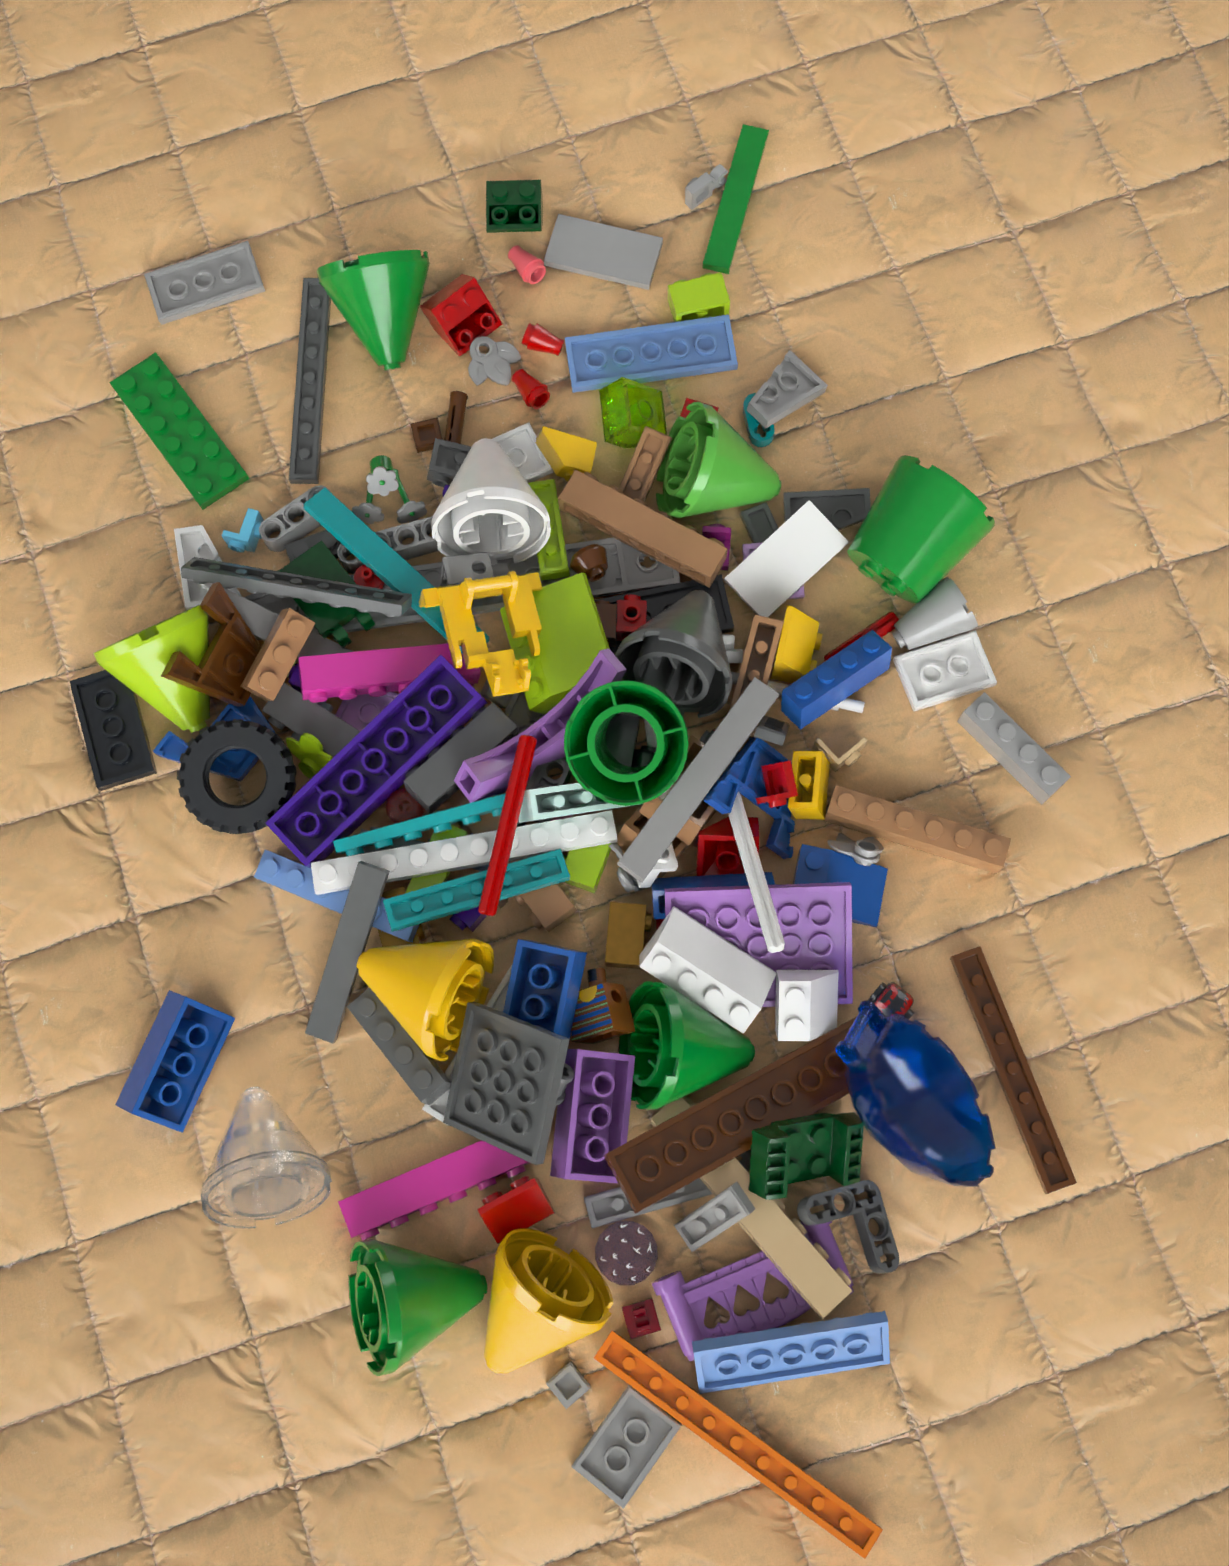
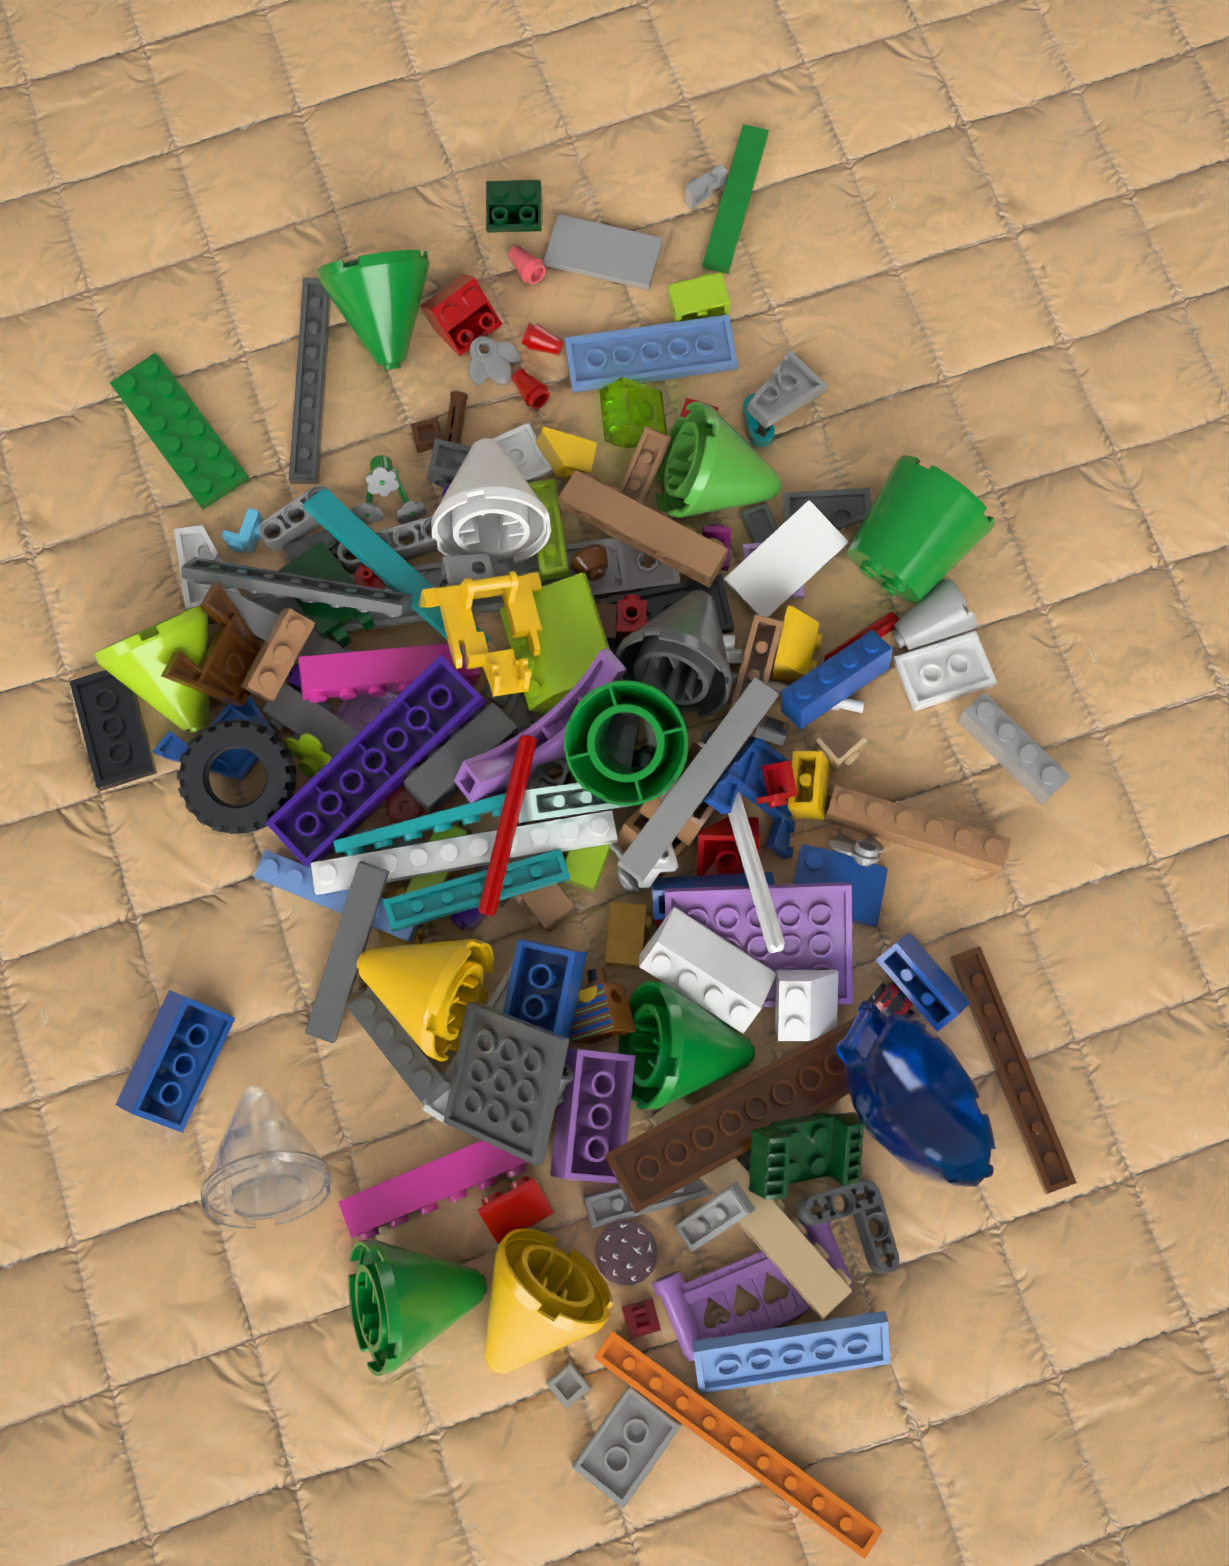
light grey tile [144,241,265,325] -> none
none -> blue brick [876,932,971,1032]

